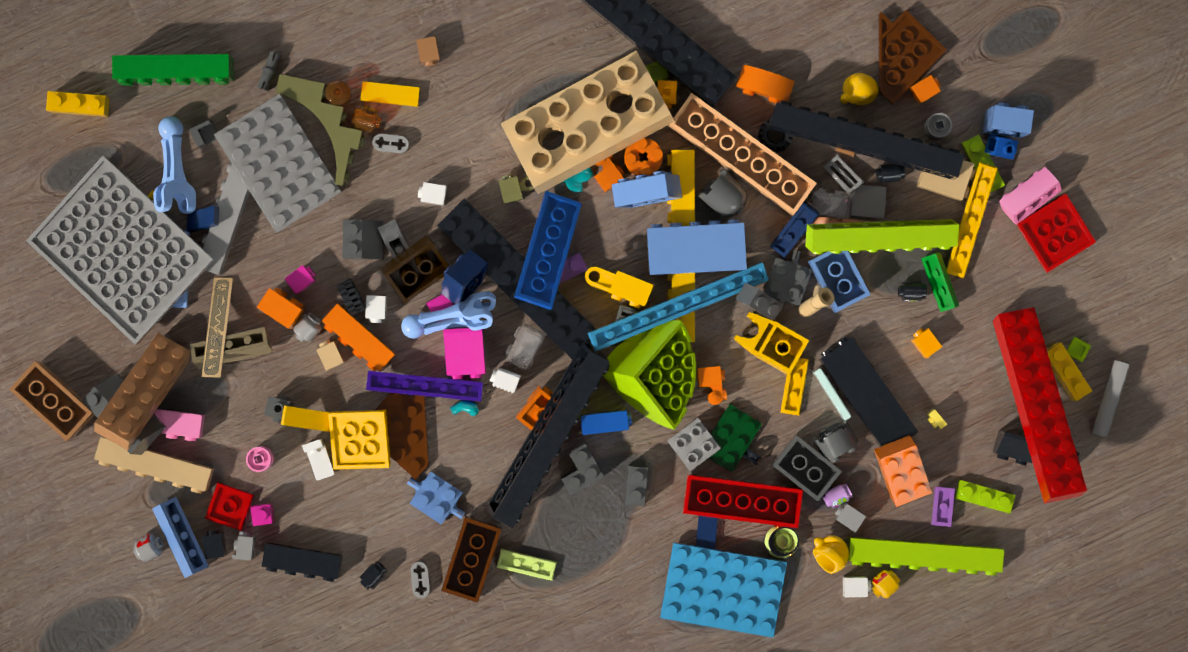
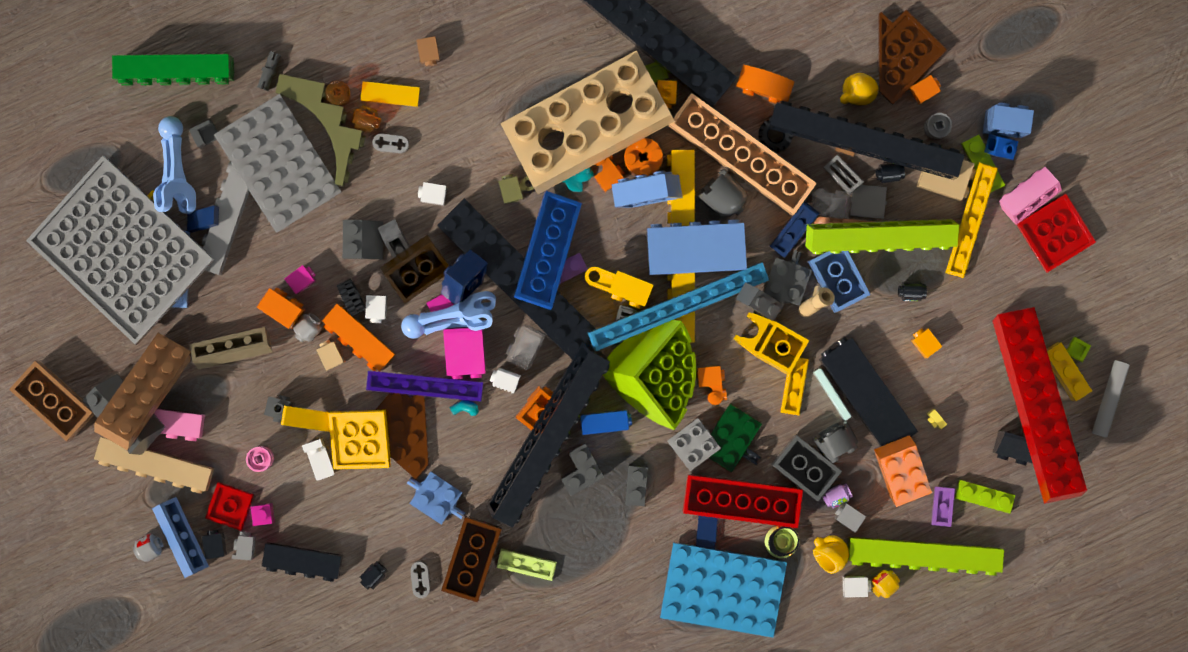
yellow brick [46,91,110,117] -> none
sticker [202,277,233,377] -> none
green plate [921,252,959,312] -> none

